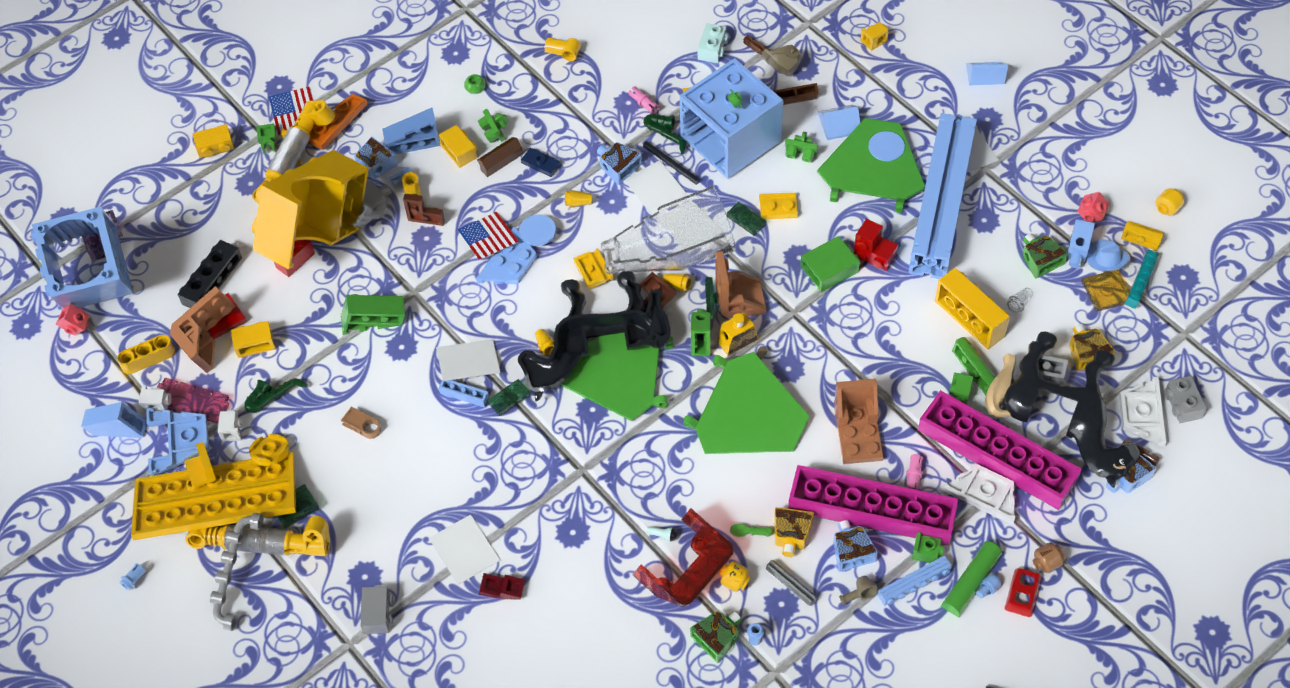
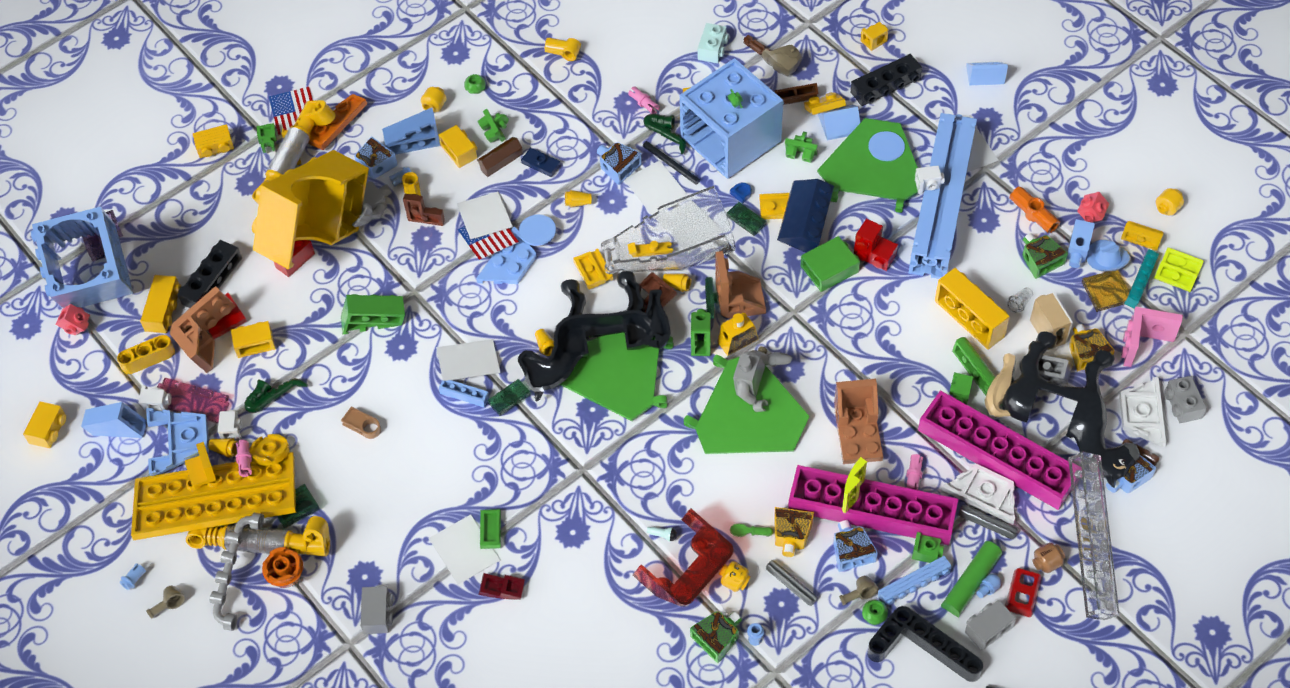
none -> yellow brick [23,401,66,448]
none -> yellow brick [140,275,182,333]
none -> dark tan bar [146,585,185,619]
none -> yellow cone [208,438,239,458]
none -> bright pink pin [236,440,252,477]
none -> orange cone [262,547,303,588]
none -> yellow head [420,87,447,112]
none -> white sticker [457,192,513,239]
none -> bright green tile [480,509,501,549]
none -> yellow piece [627,241,673,257]
none -> blue tile [730,182,752,204]
none -> light grey torso [733,350,792,412]
none -> dark blue slope [777,179,834,253]
none -> yellow plate [804,92,846,115]
none -> neon yellow slope [842,457,867,513]
none -> black brick [850,53,922,106]
none -> bright green plate [862,600,888,625]
none -> black beam [867,606,983,682]
none -> white brick [915,166,945,194]
none -> dark grey axle [958,505,1018,539]
none -> light grey brick [965,600,1016,651]
none -> orange piece [1009,186,1060,234]
none -> tan piece [1030,293,1073,350]
none -> clear brick [1068,452,1120,620]
none -> bright pink bracket [1121,307,1183,367]
none -> neon yellow slope [1154,247,1204,292]

